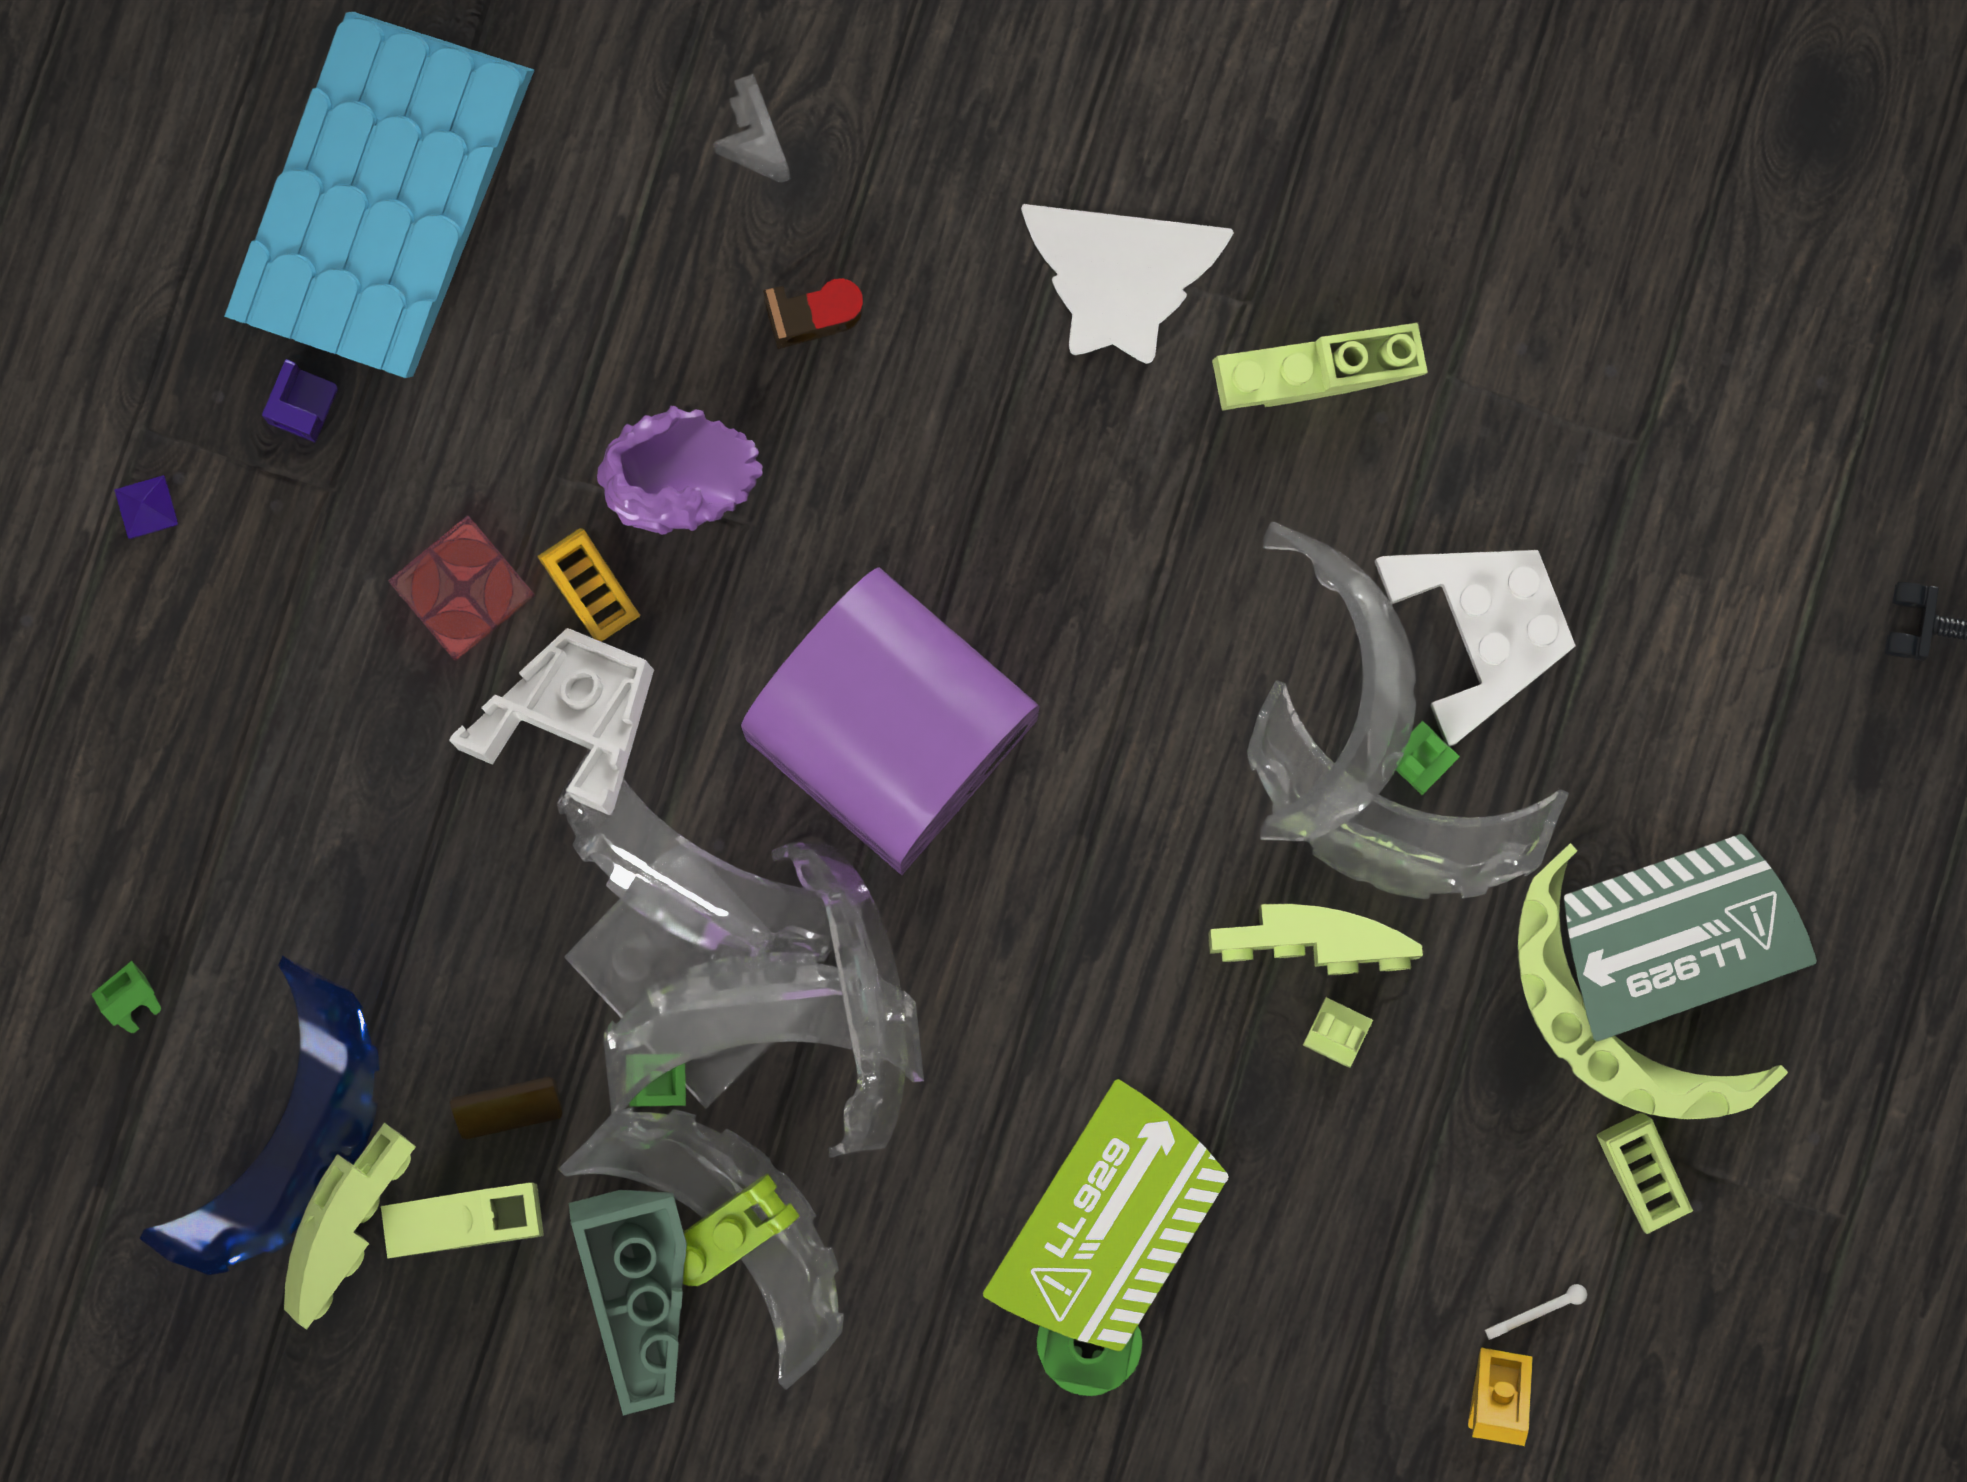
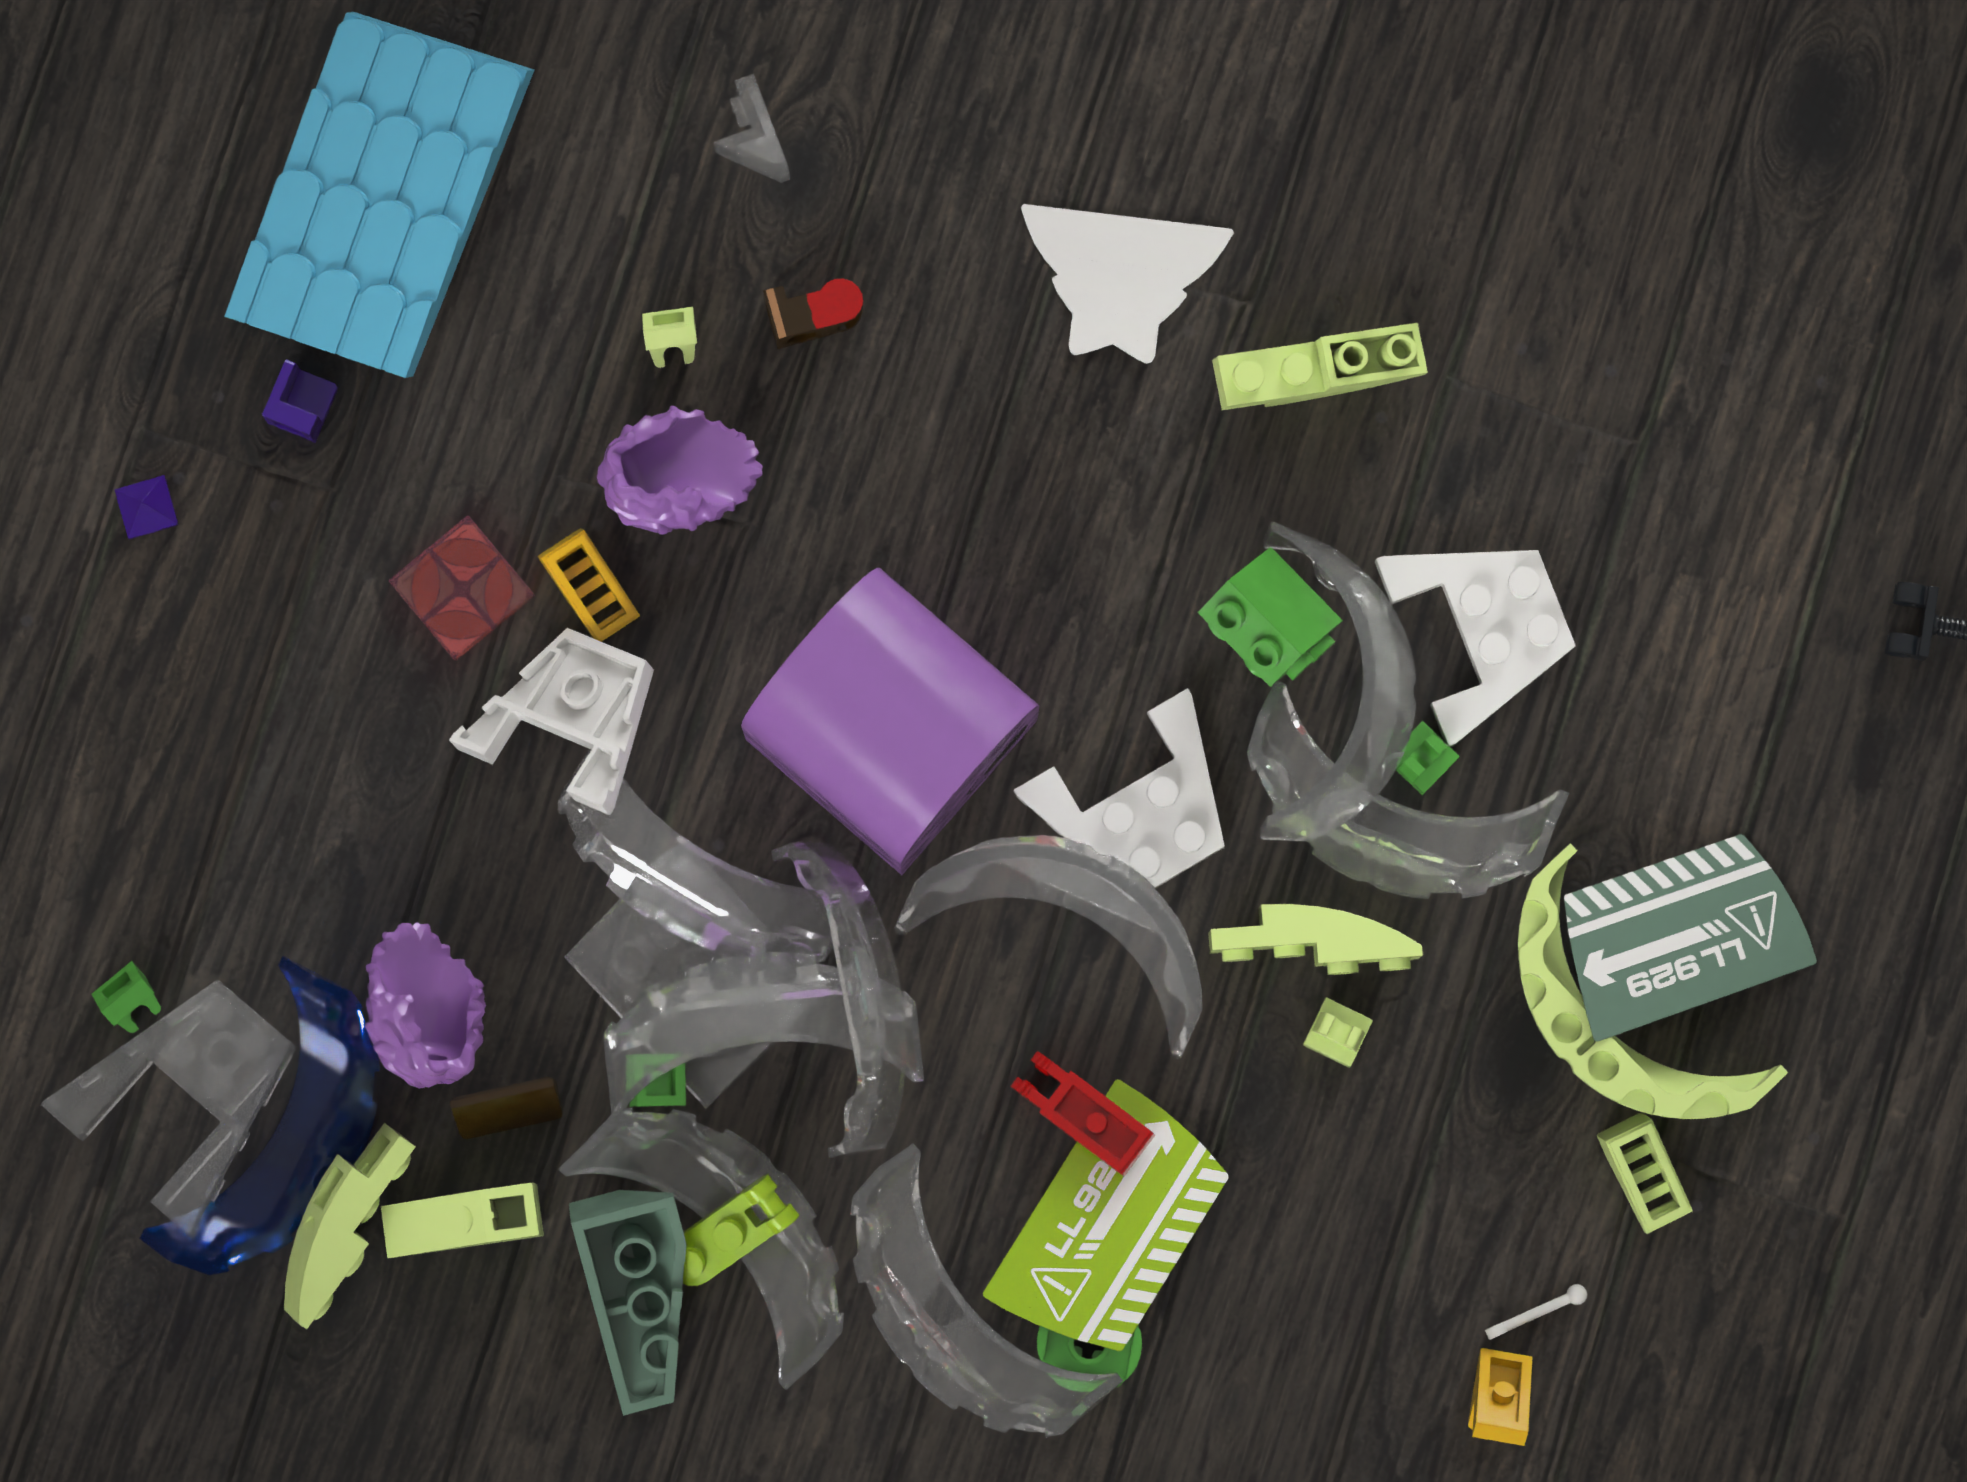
none -> clear wing [41,979,297,1239]
none -> medium lavender hair [365,922,486,1089]
none -> yellowish green tile [642,307,697,368]
none -> clear windscreen [850,1144,1123,1437]
none -> clear windscreen [894,835,1203,1060]
none -> red hinge [1011,1051,1156,1177]
none -> white wing [1014,688,1225,900]
none -> bright green brick [1198,547,1343,687]

